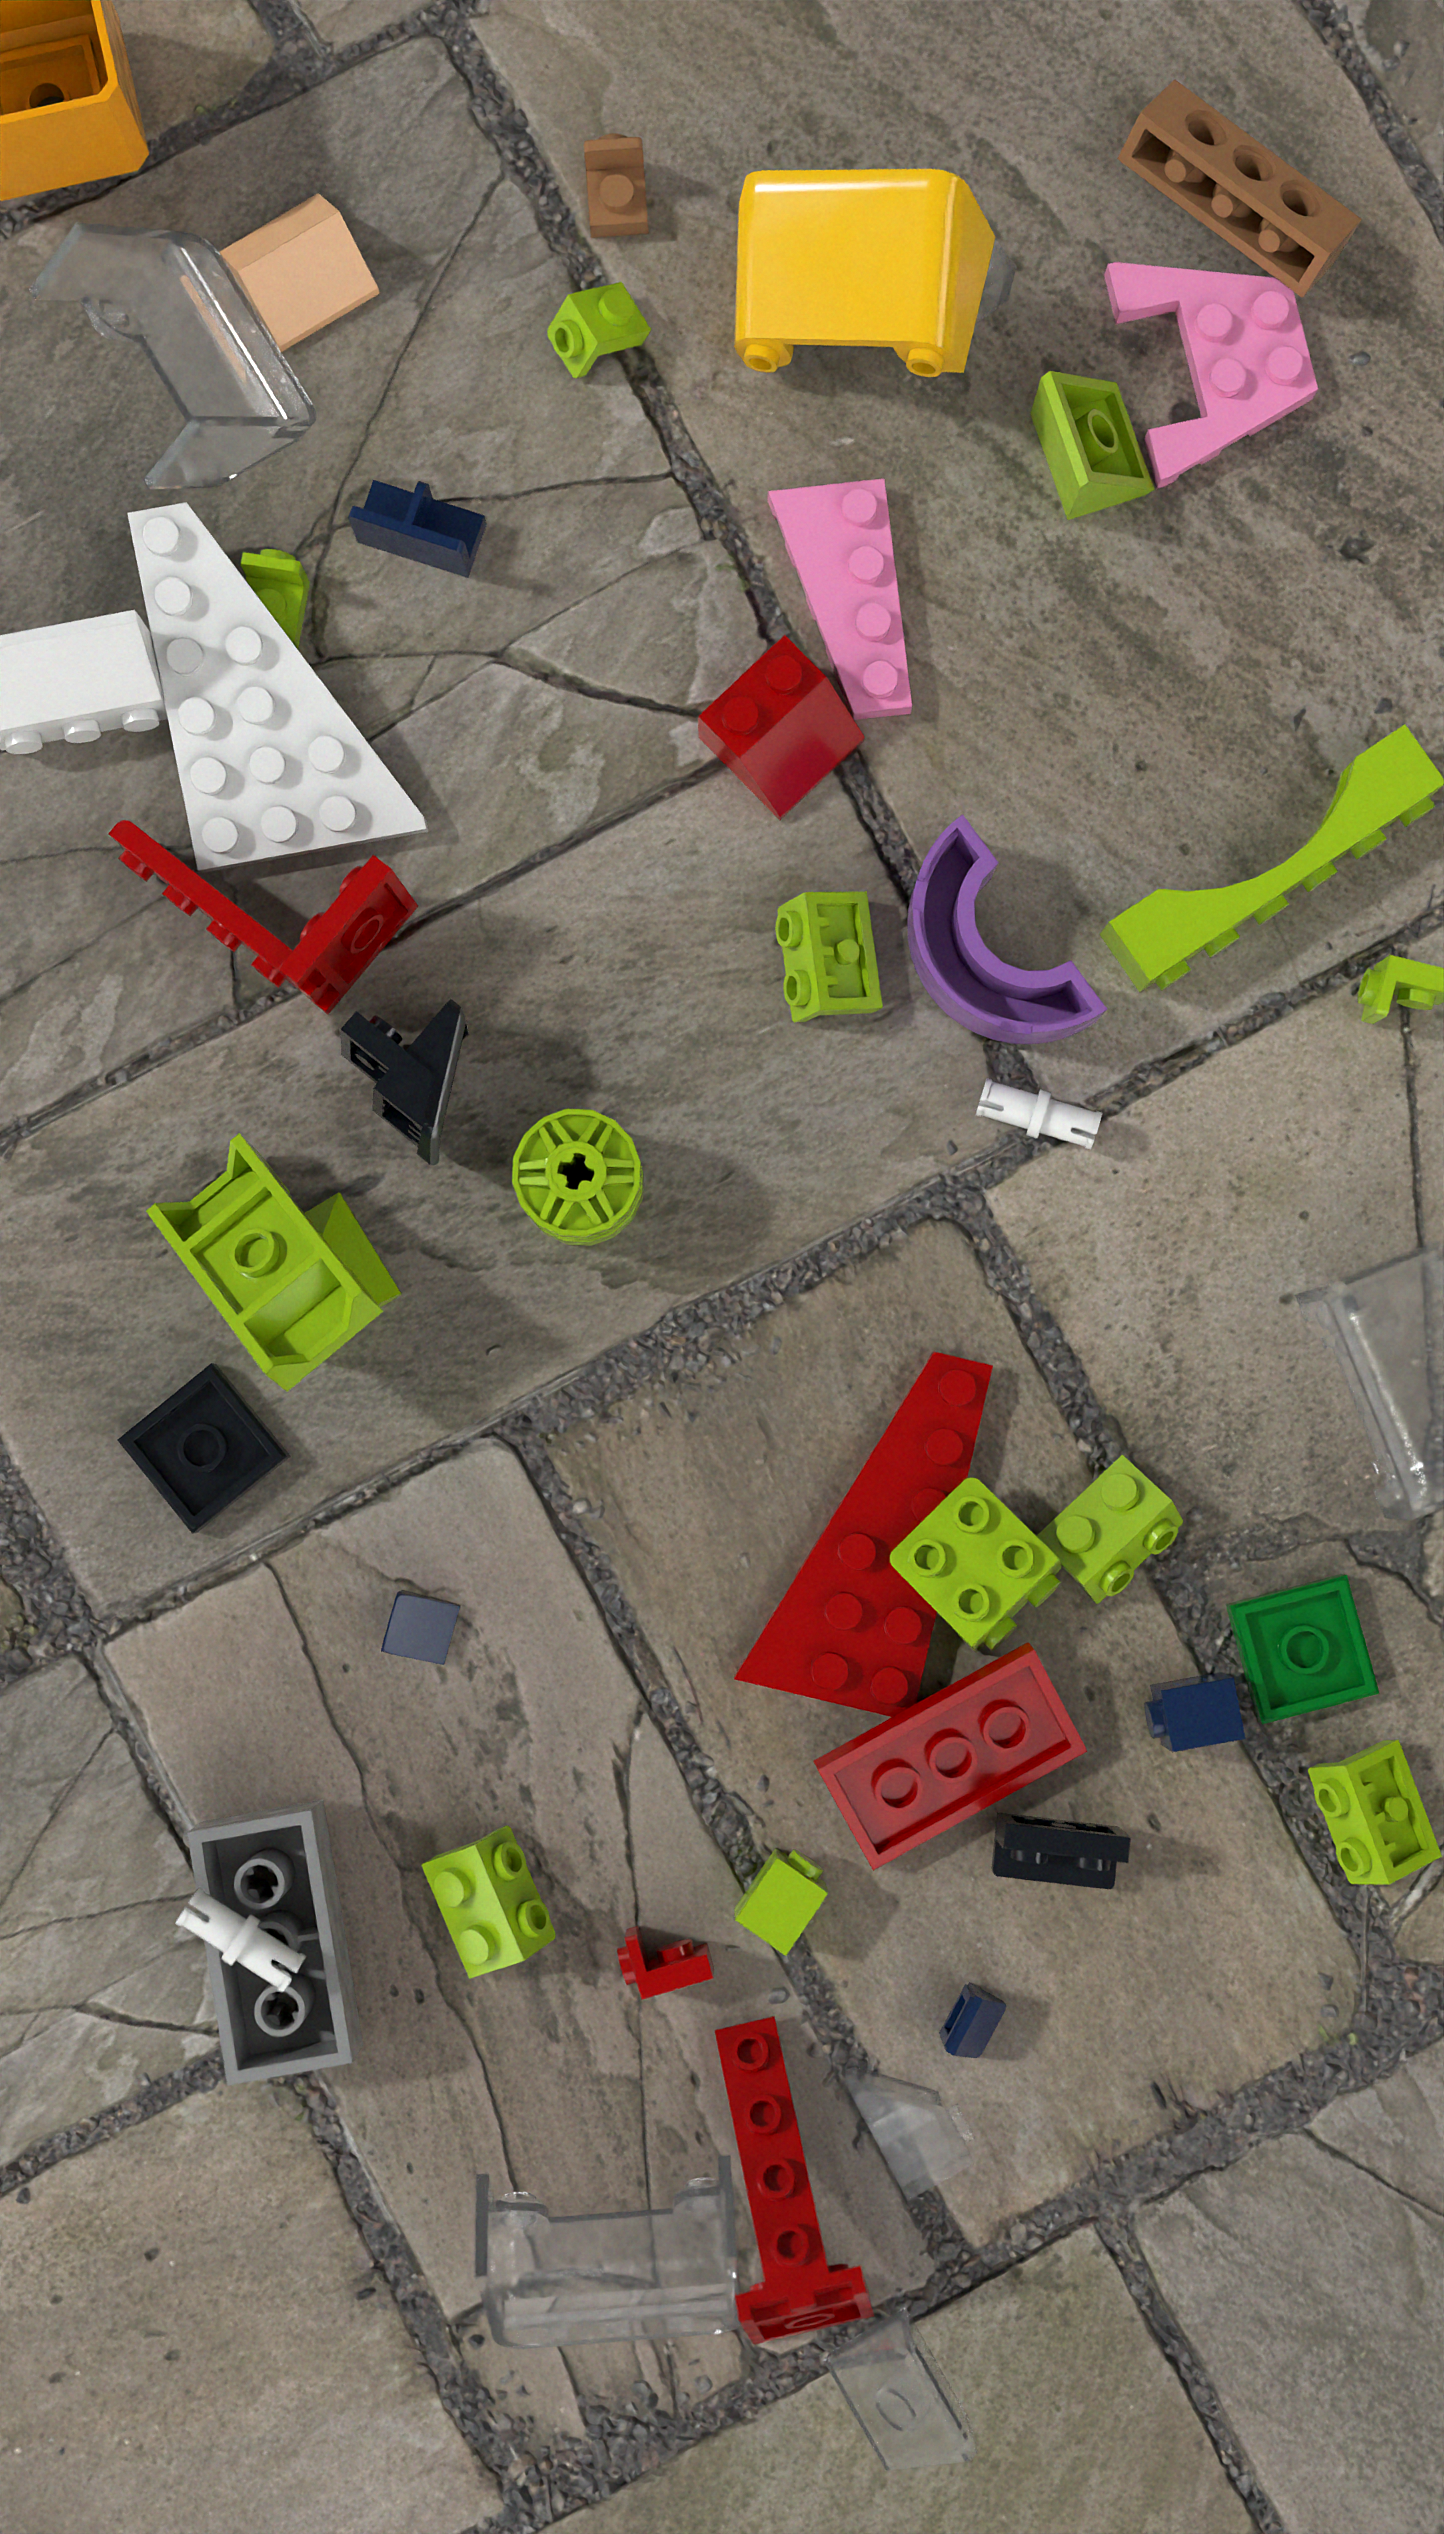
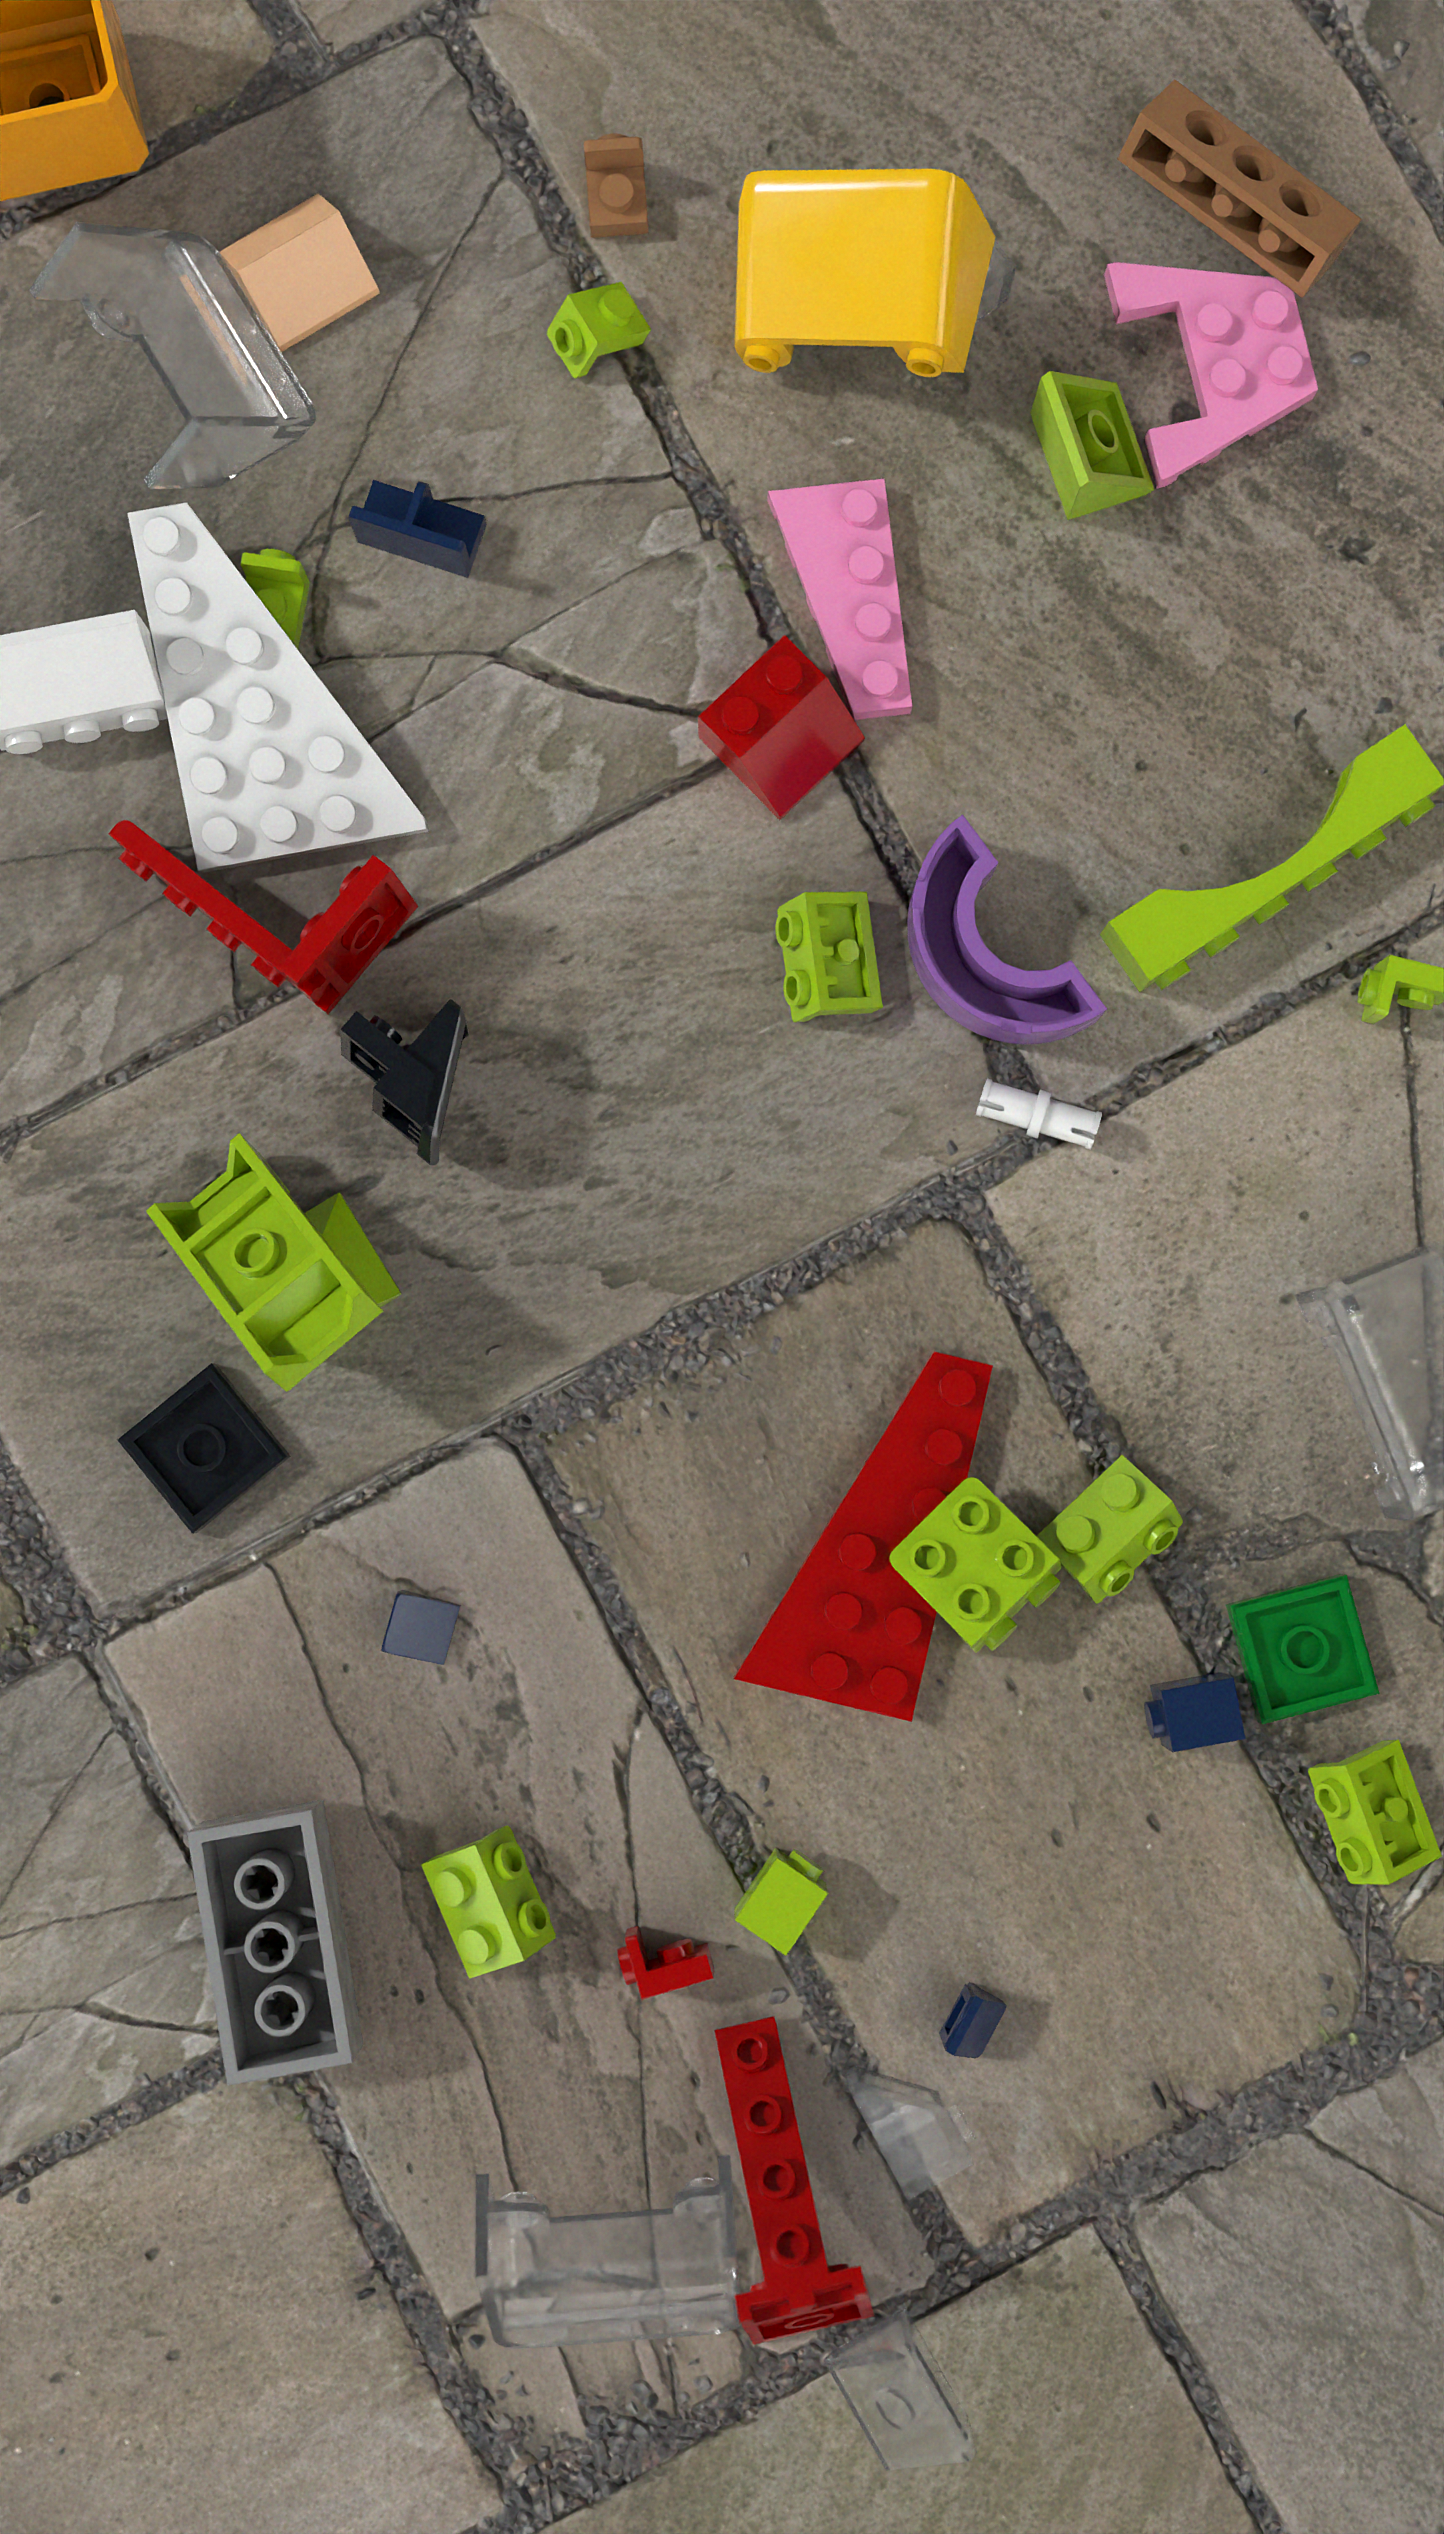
white pin [176,1887,306,1993] -> none
lime wheel [512,1109,644,1246] -> none
red plate [814,1642,1087,1871] -> none
black bracket [991,1812,1131,1889] -> none

